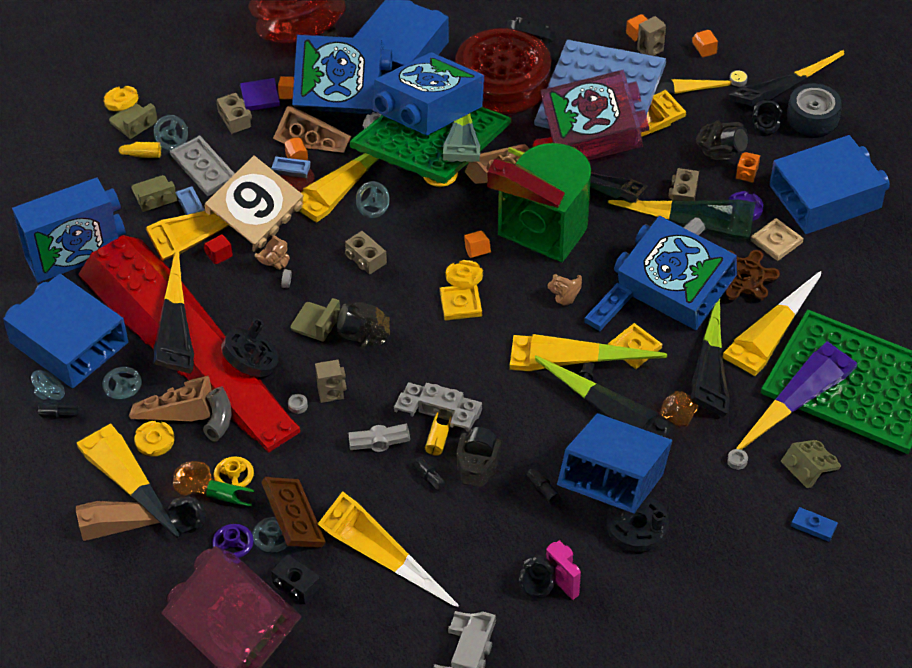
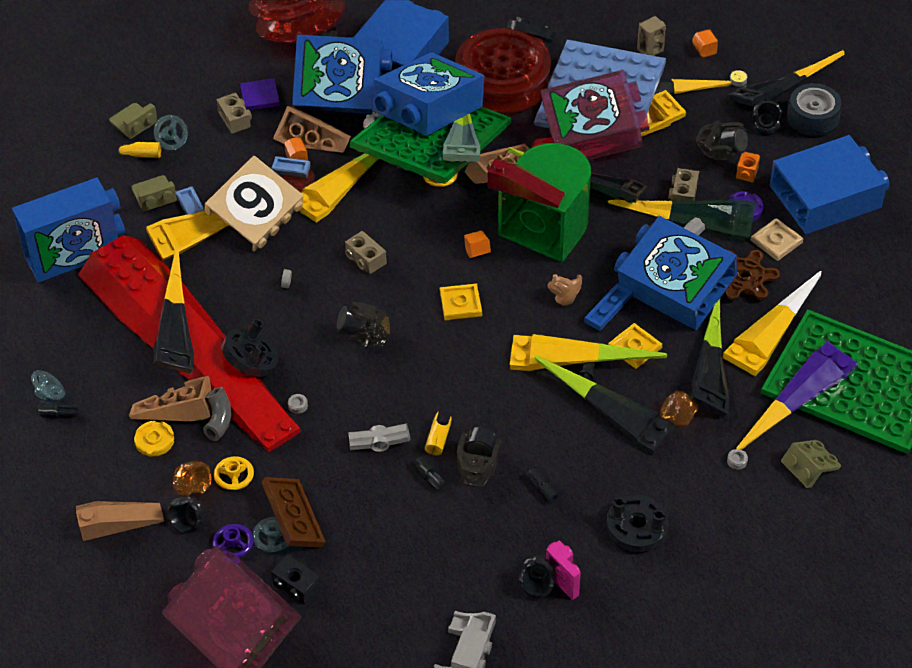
blue brick [3,273,128,389] -> none
yellow plate [77,423,179,538] -> none
clear light blue piece [102,367,142,399] -> none
yellow tile [104,86,139,111] -> none
light grey tile [170,136,235,196] -> none
red piece [204,234,233,264] -> none
green piece [206,480,254,506] -> none
medium nougat hair [255,235,290,270] -> none
orange piece [278,76,294,99] -> none
olive bracket [291,298,340,342] -> none
dark tan brick [315,360,347,403] -> none
yellow plate [318,492,459,607] -> none
clear light blue piece [356,181,390,218] -> none
light grey bracket [394,382,482,432] -> none
yellow tile [445,260,483,287] -> none
blue brick [557,413,672,513] -> none
orange piece [626,14,648,41] -> none
blue plate [791,507,838,542] -> none

